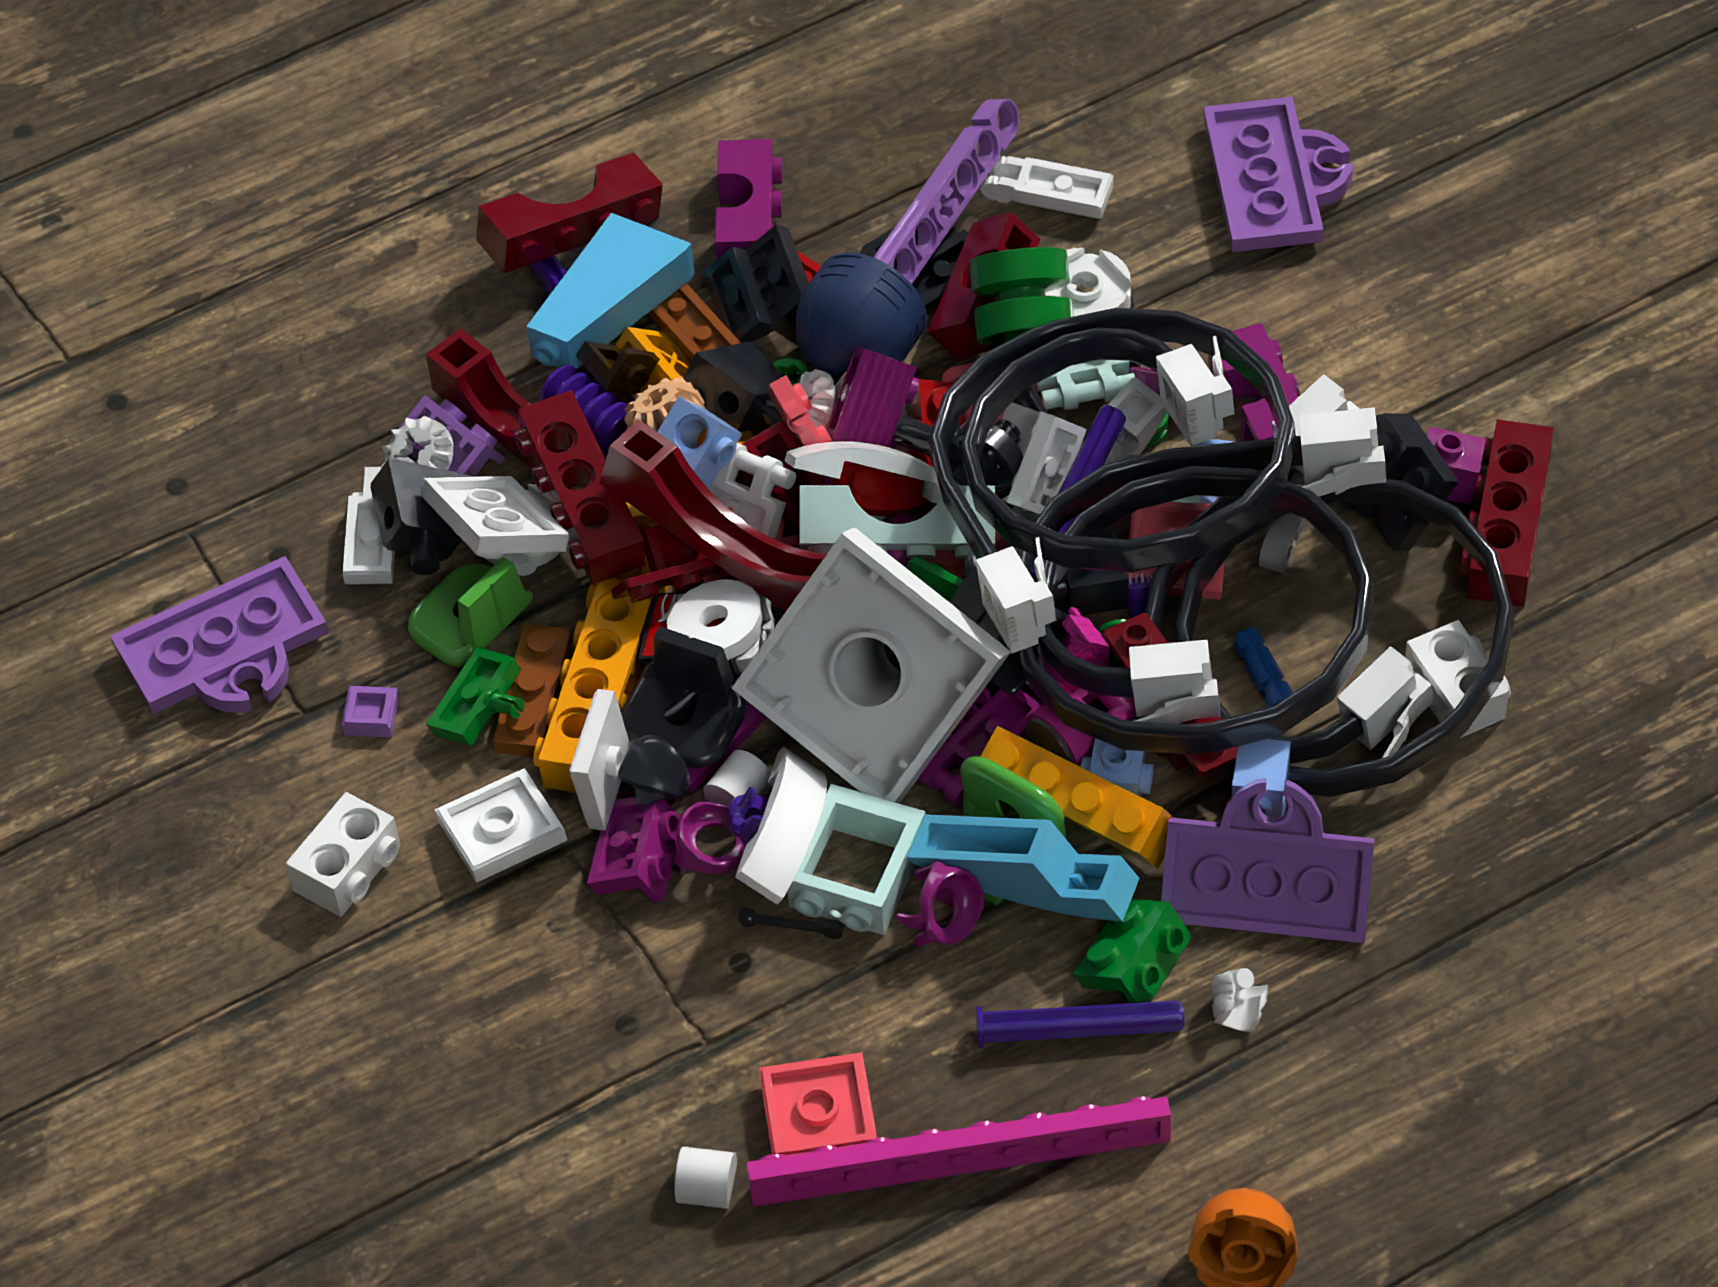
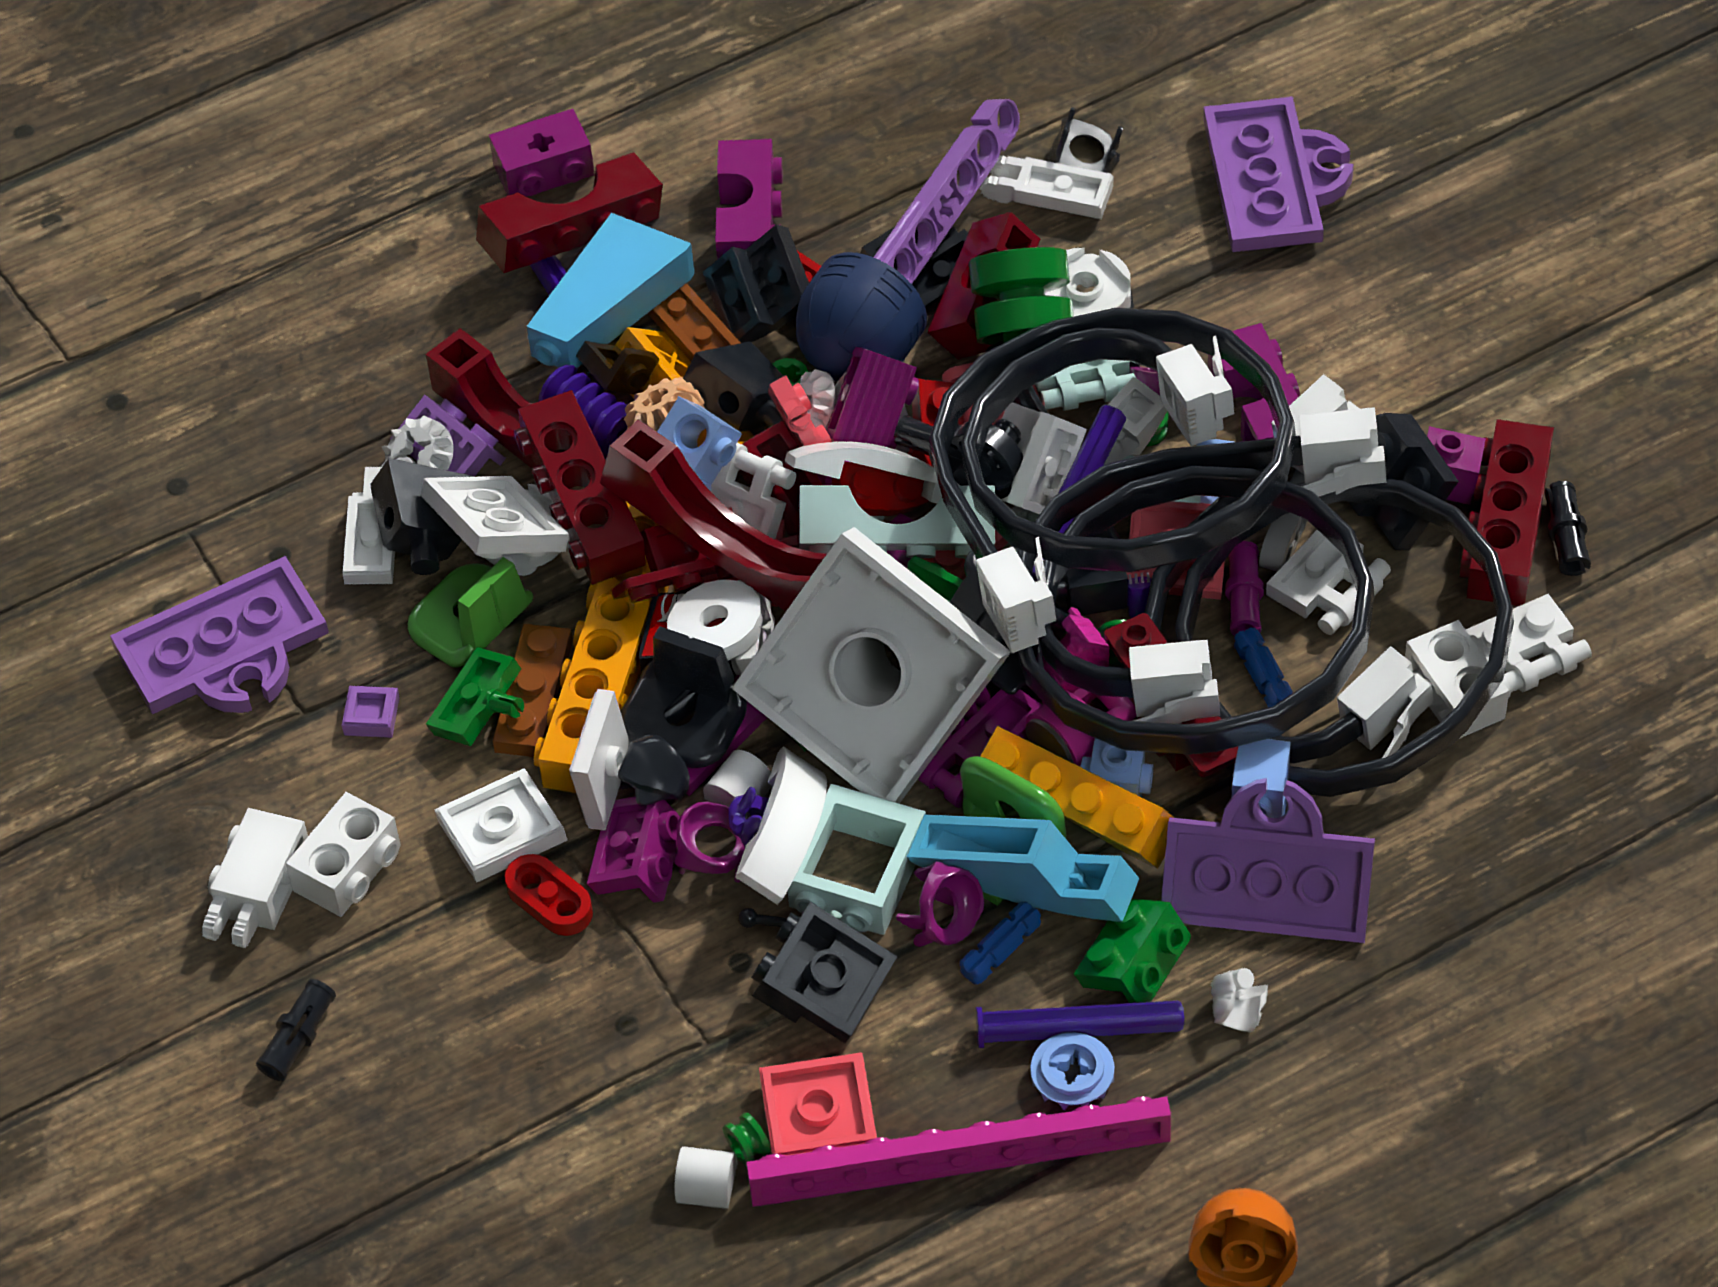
none -> white hinge [202,808,308,948]
none -> black pin [256,979,336,1081]
none -> magenta brick [489,108,595,197]
none -> red plate [505,854,593,936]
none -> green bush [723,1112,771,1166]
none -> black plate [751,902,897,1043]
none -> blue axle [959,901,1041,984]
none -> light blue gear [1031,1032,1114,1110]
none -> piece [1048,107,1123,173]
none -> magenta pin [1225,541,1264,636]
none -> white plate [1266,530,1391,635]
none -> white plate [1466,594,1592,692]
none -> black pin [1544,481,1591,576]

